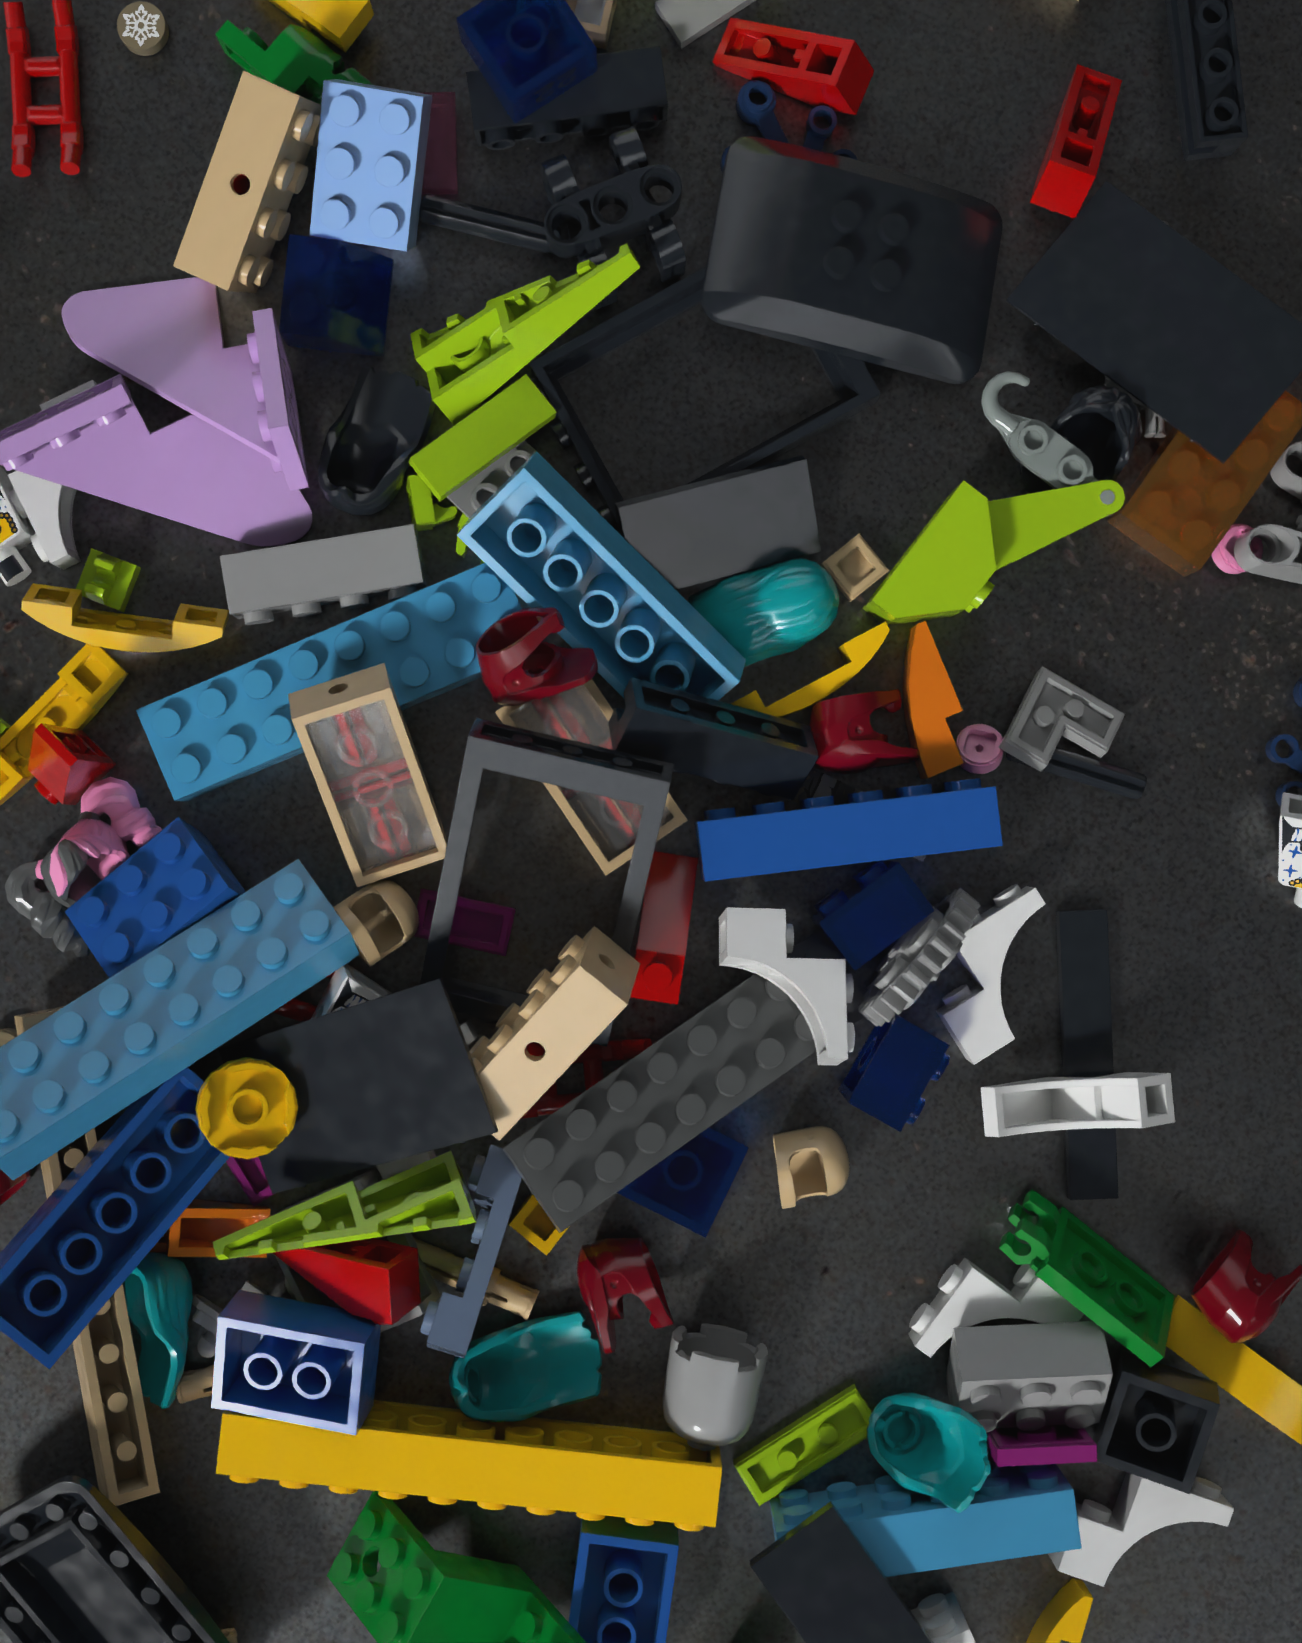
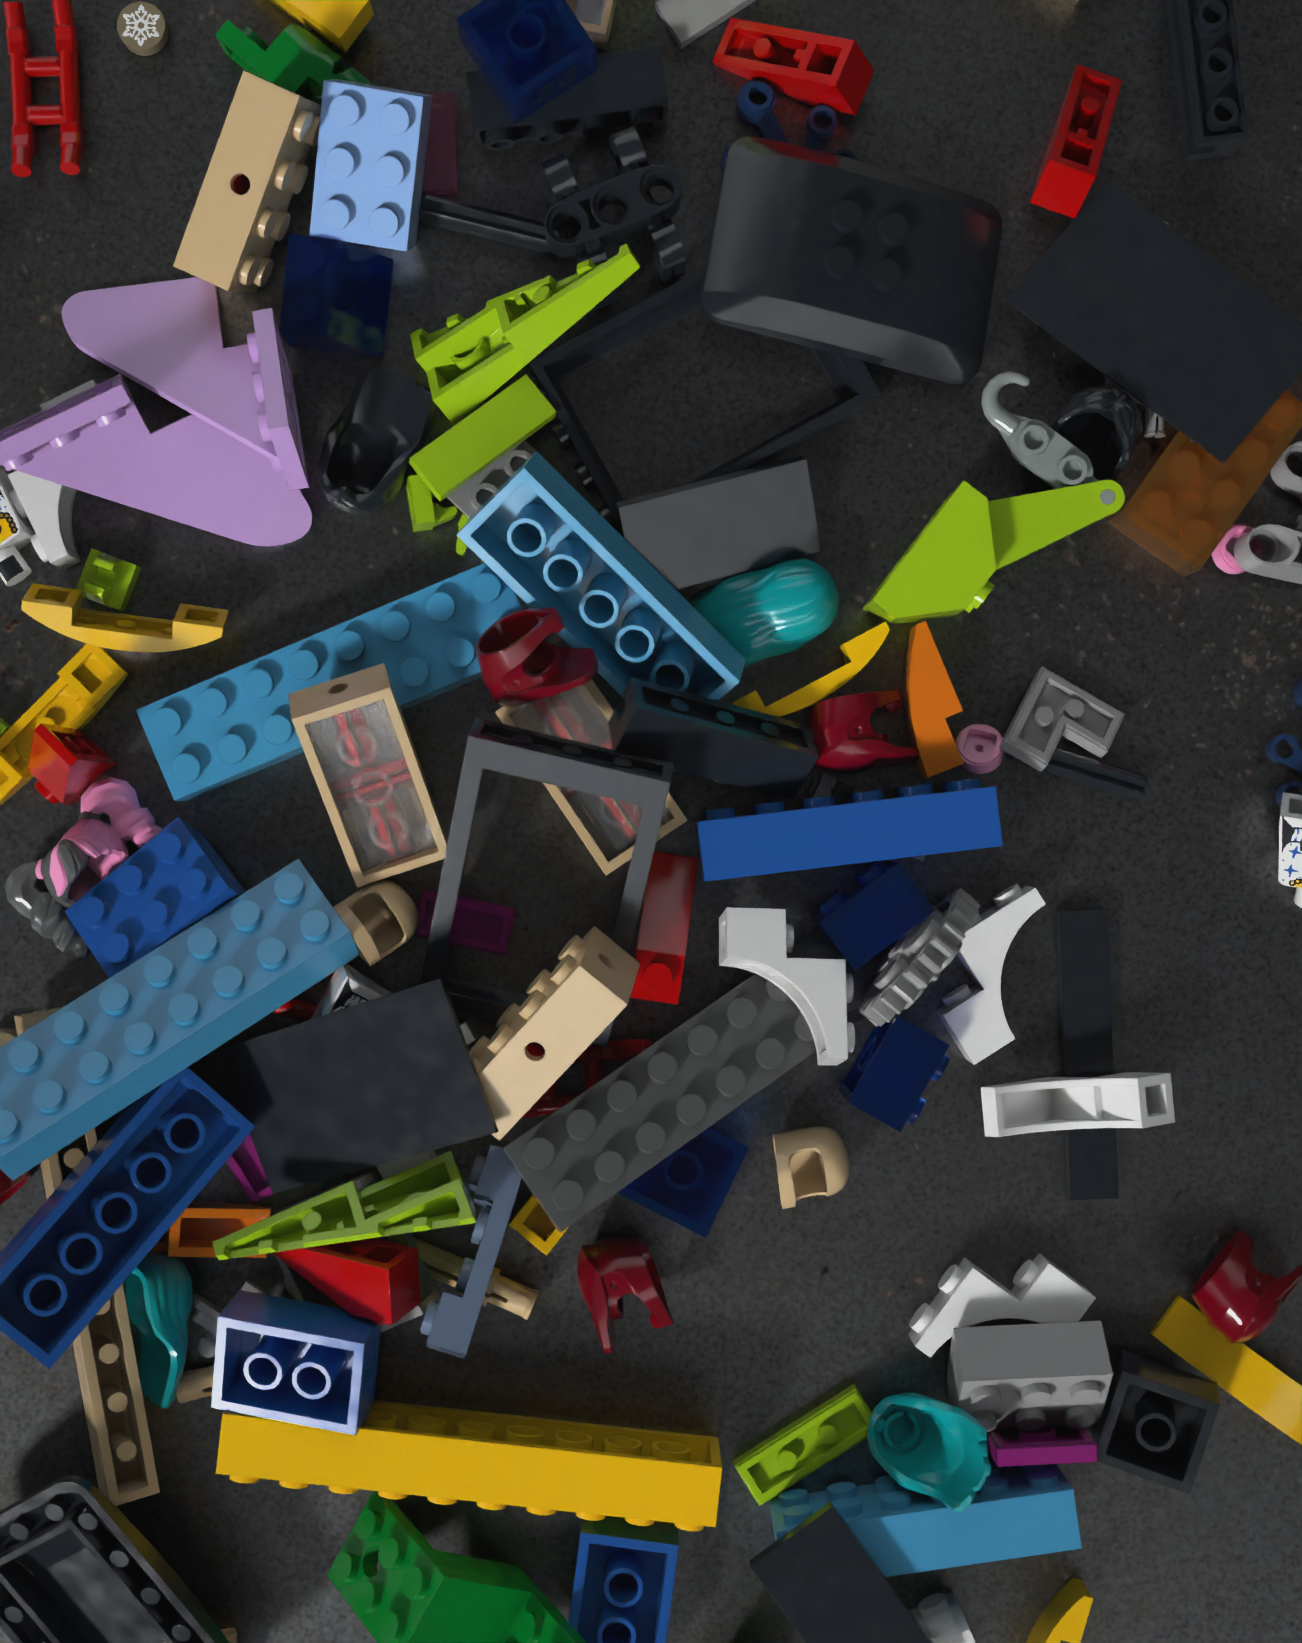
yellow tile [195,1057,298,1159] -> none
light grey brick [220,524,428,625] -> none
teal hair [448,1311,602,1422] -> none
light grey cylinder [663,1323,768,1451] -> none
tan tile [820,533,889,602] -> none
green tile [999,1189,1175,1367] -> none
white arch [1048,1472,1234,1587] -> none

